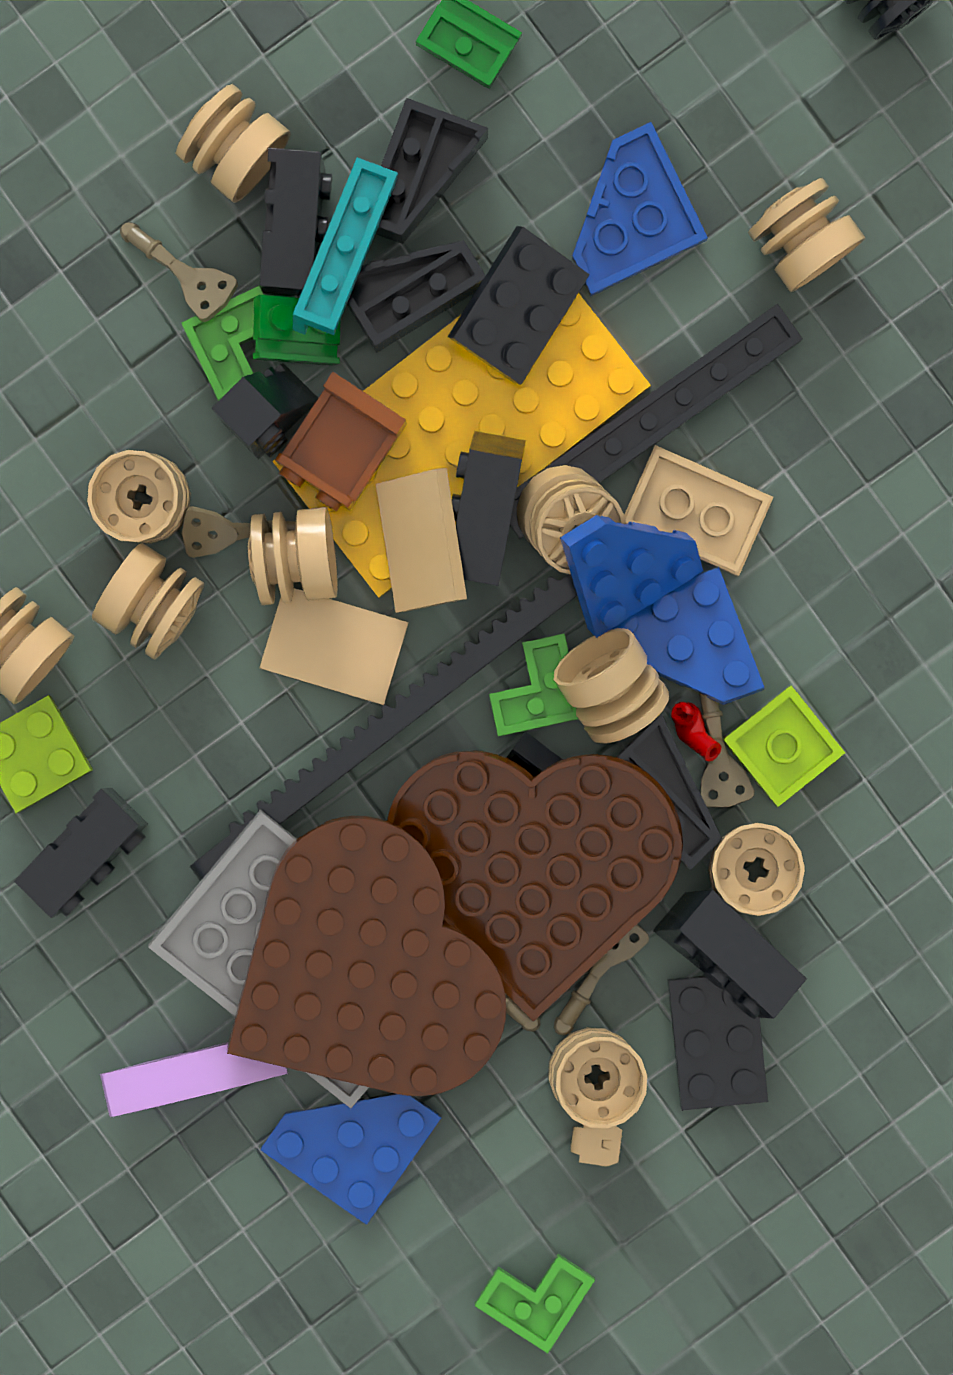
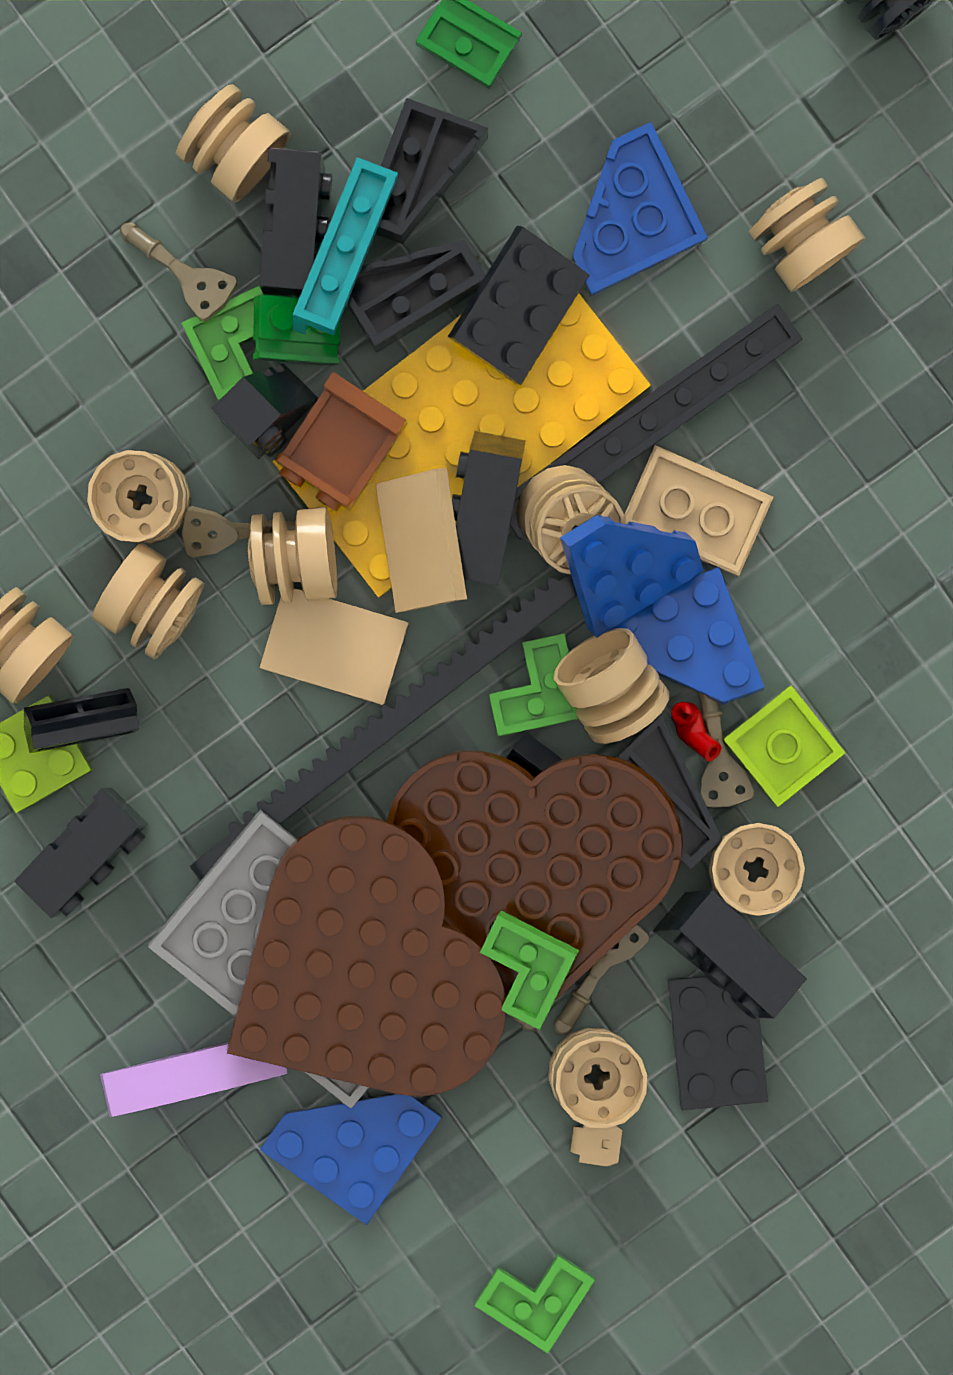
none -> black piece [24,688,140,753]
none -> bright green plate [480,911,579,1030]

